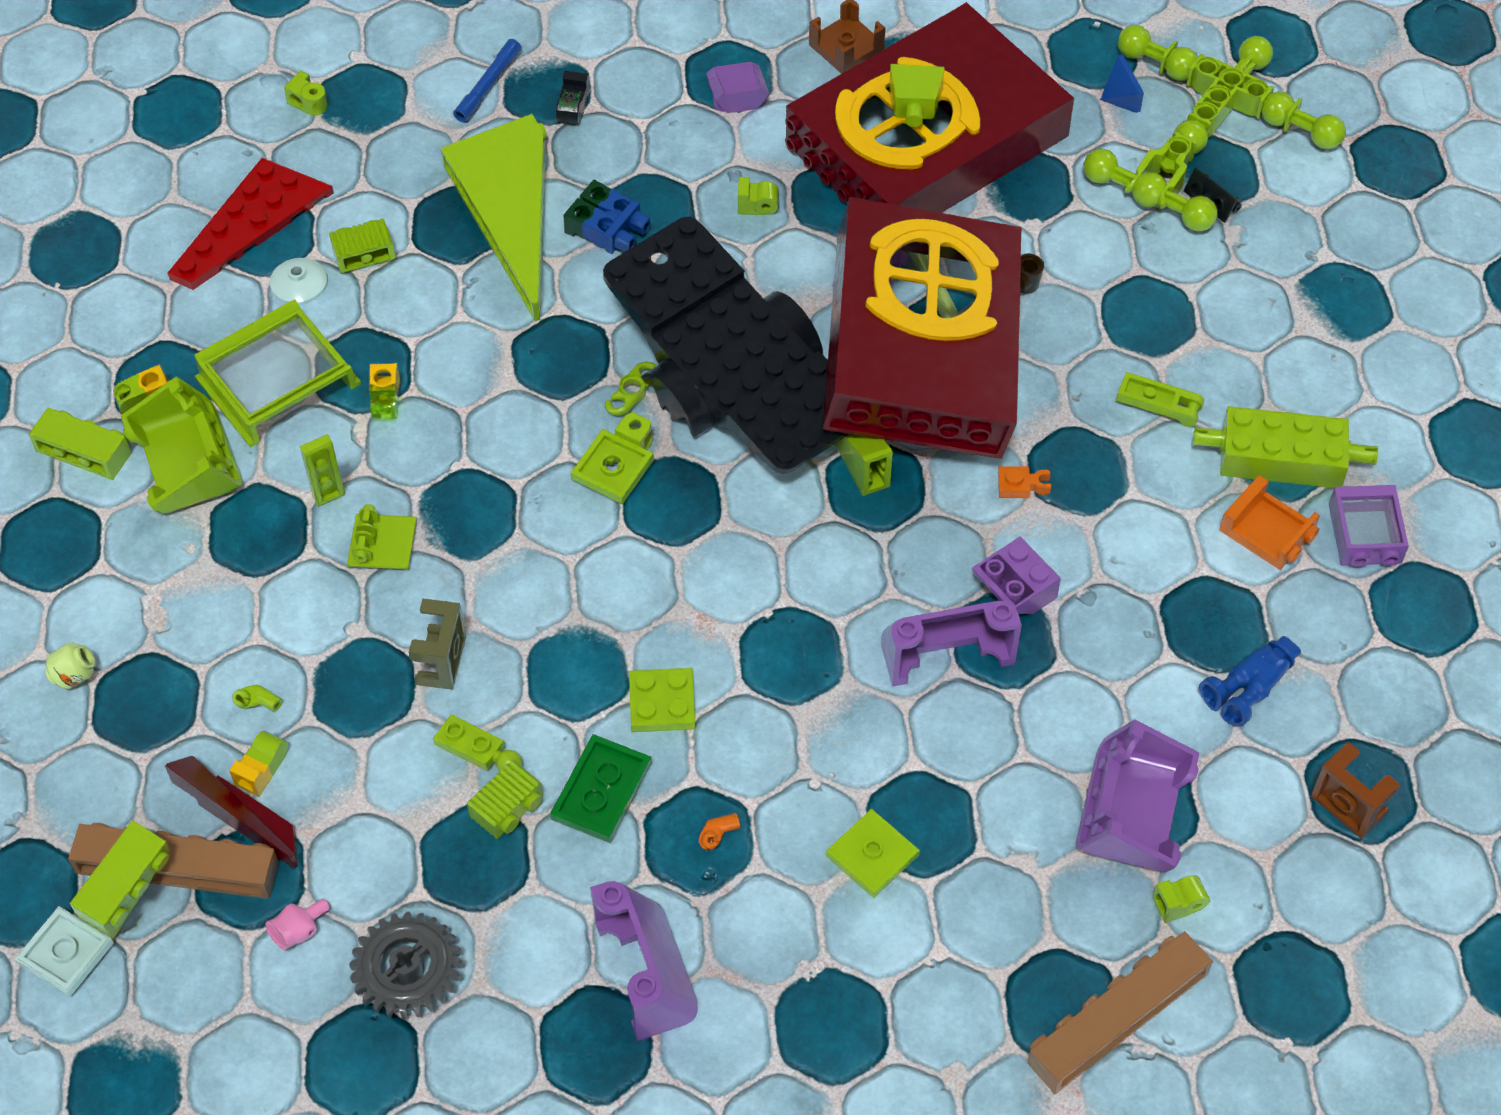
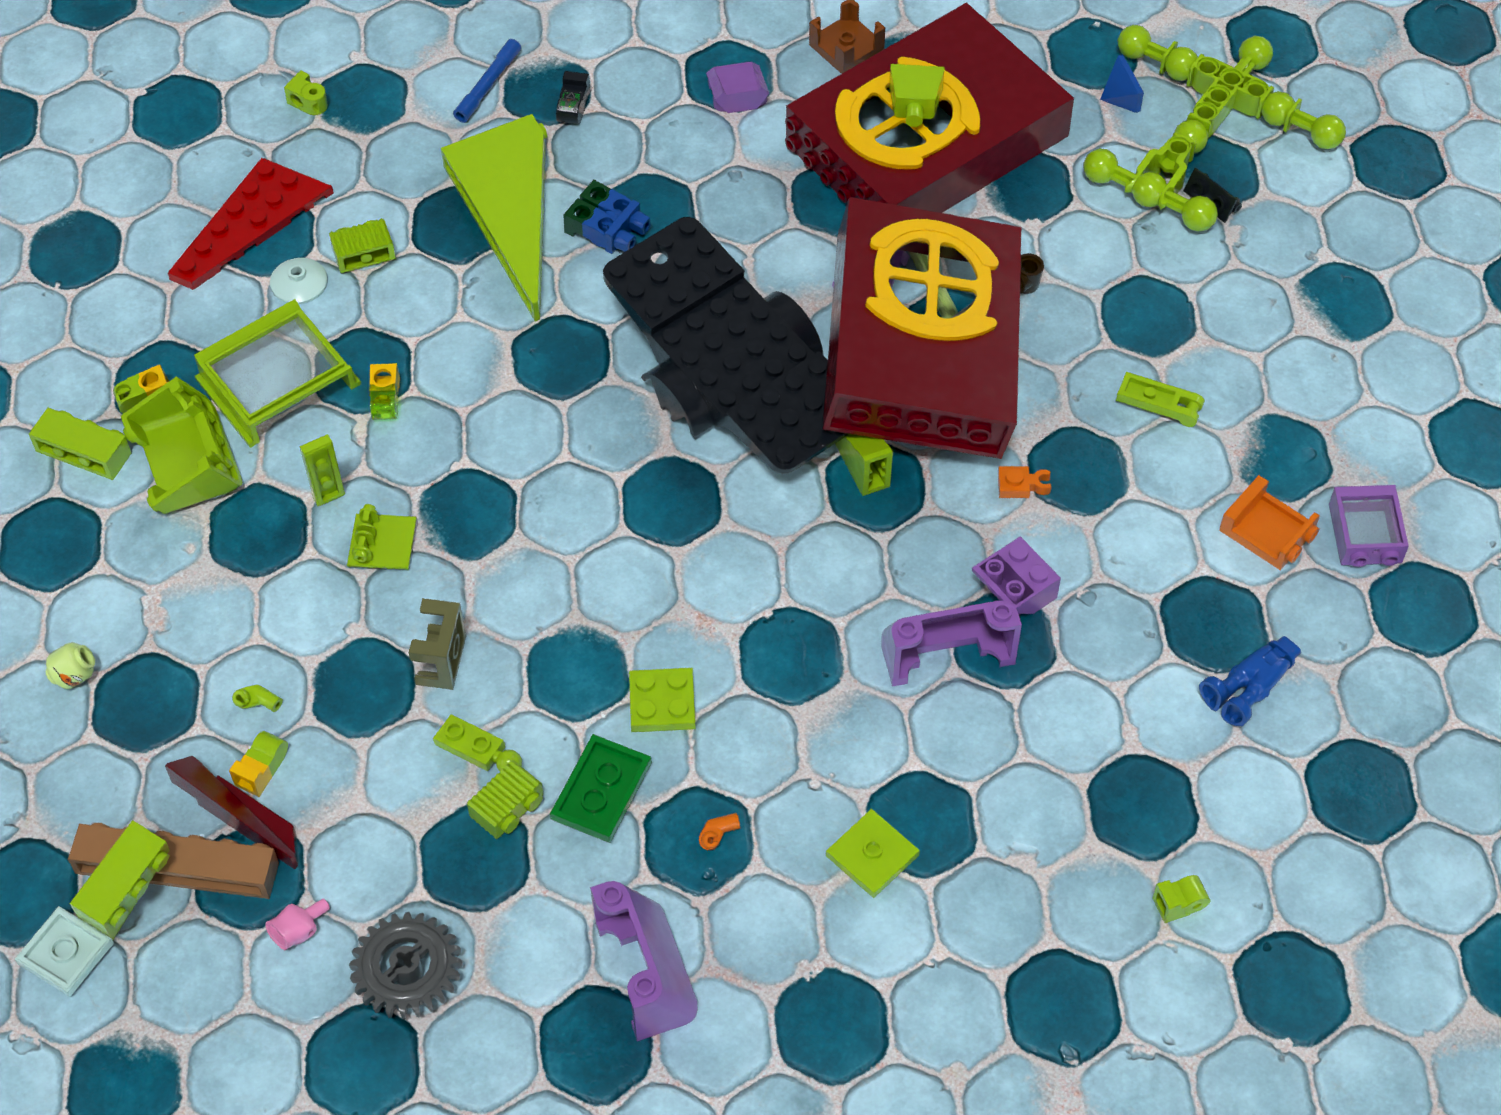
lime plate [570,412,654,504] -> none
lime piece [605,361,657,416] -> none
lime leg [738,177,779,215] -> none
medium nougat brick [1027,931,1213,1094] -> none
medium lavender windscreen [1076,719,1199,872] -> none
lime brick [1193,406,1378,488] -> none
dark orange panel [1311,742,1401,839] -> none

